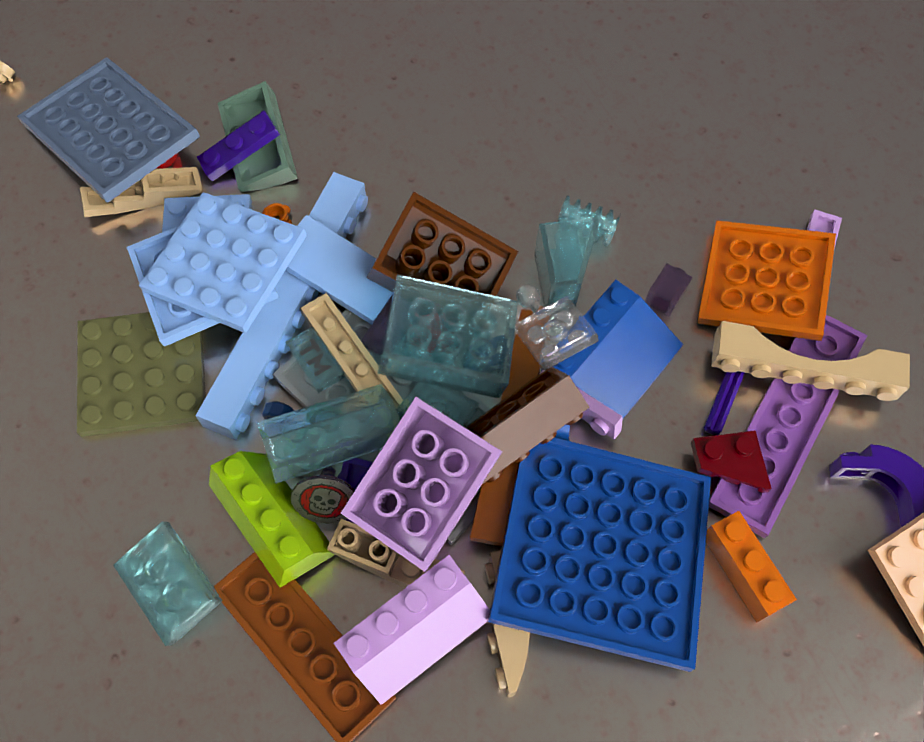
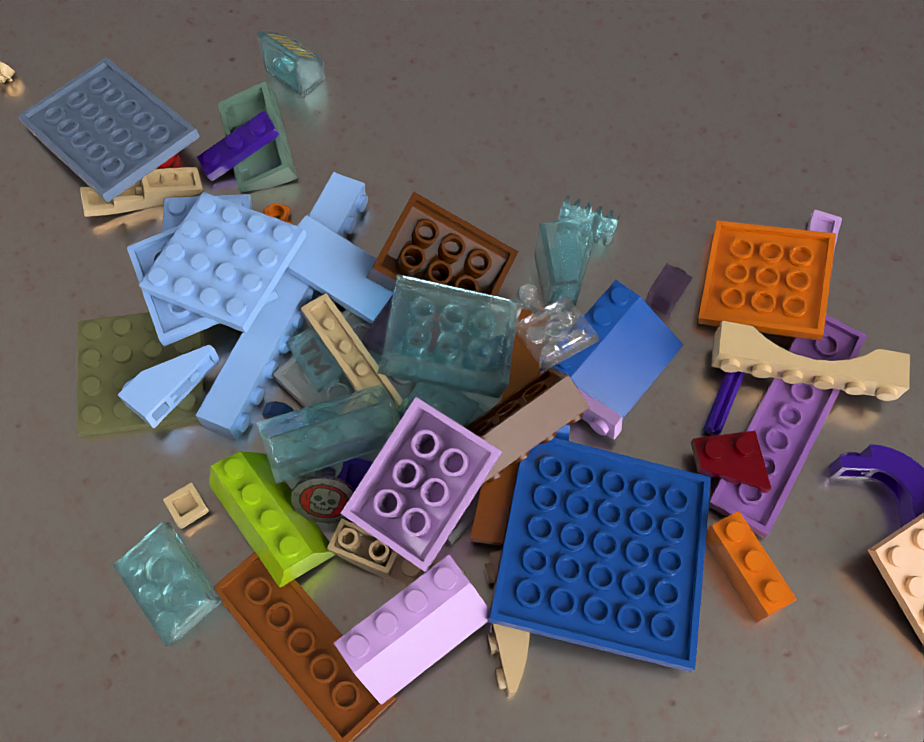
none -> light blue slope [118,345,220,428]
none -> tan plate [163,482,210,529]
none -> clear light blue slope [257,30,326,98]

